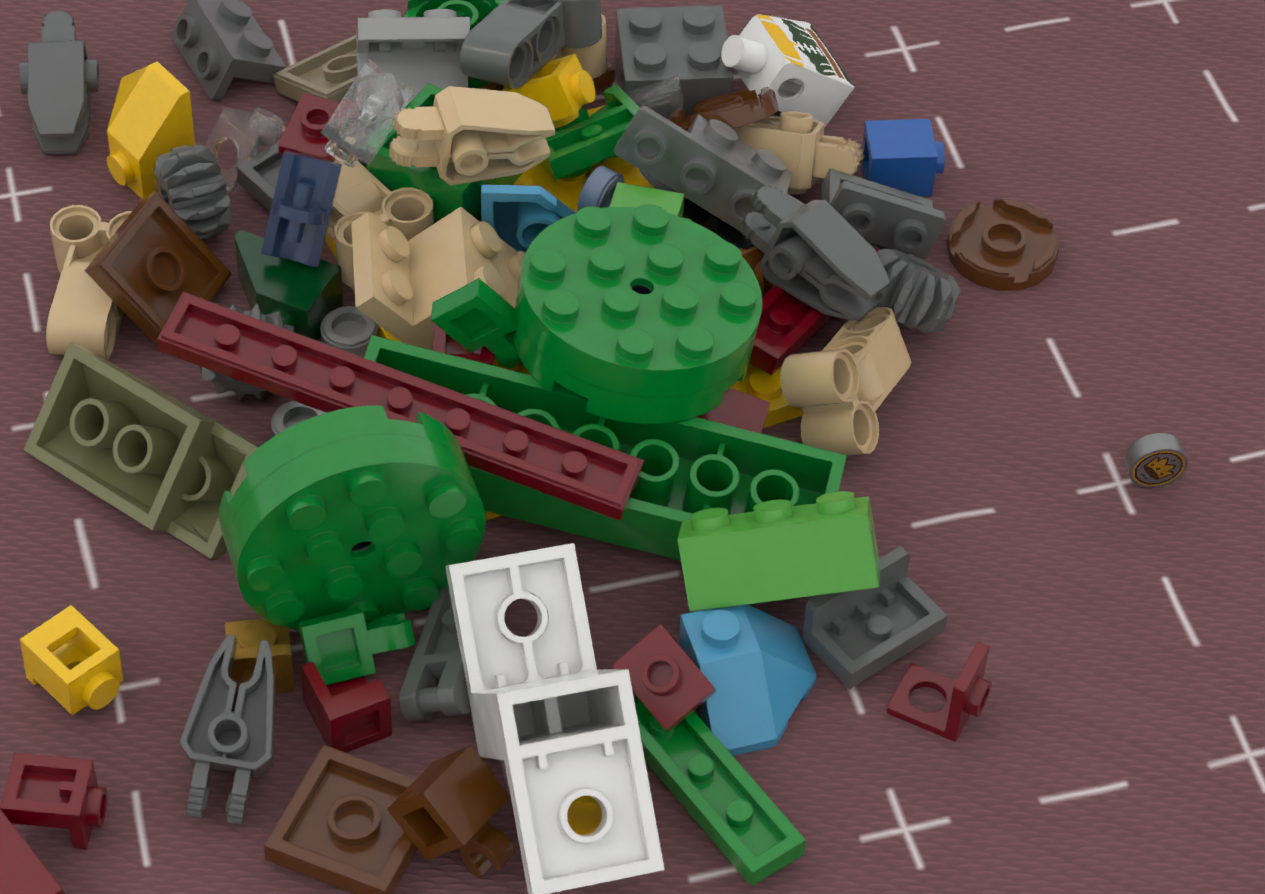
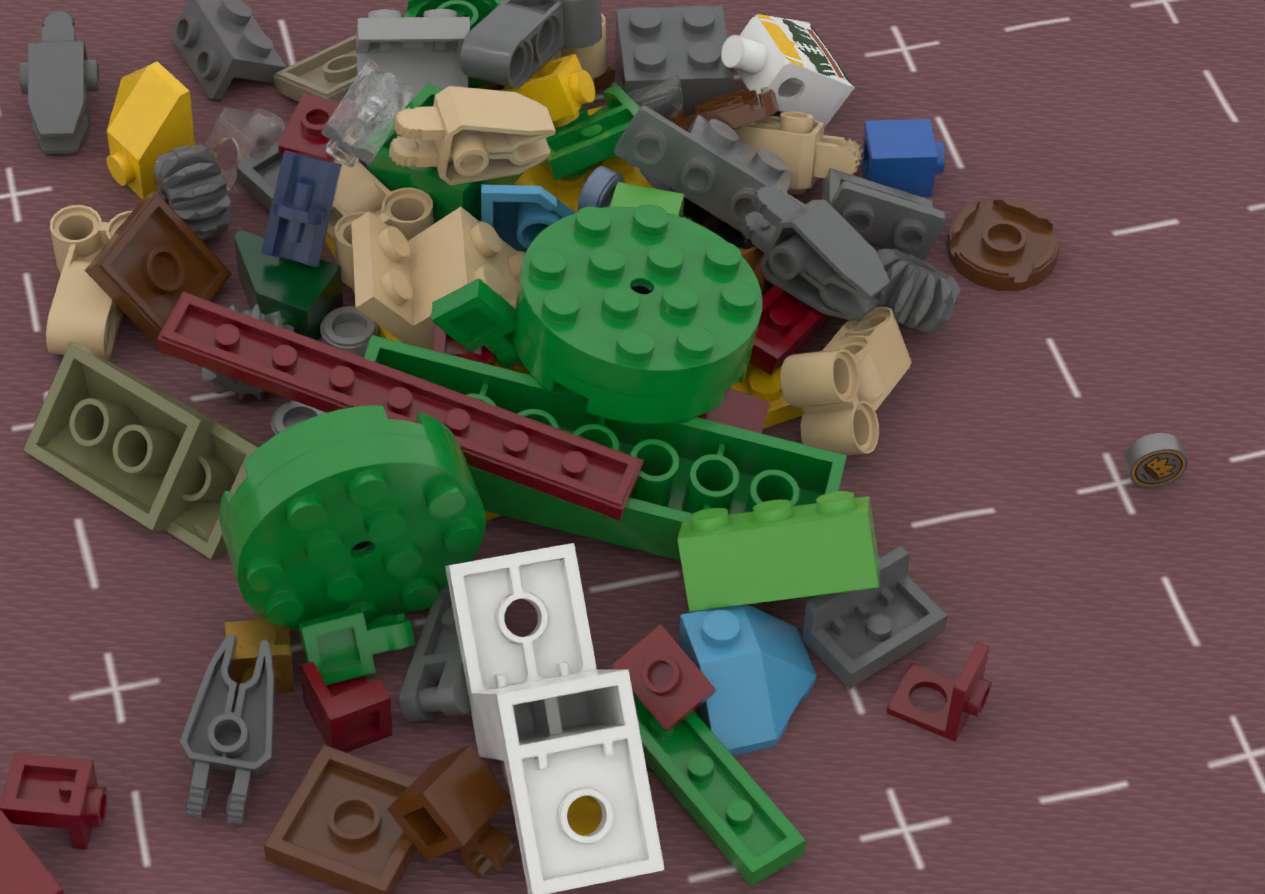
yellow brick [20,605,123,716] -> none

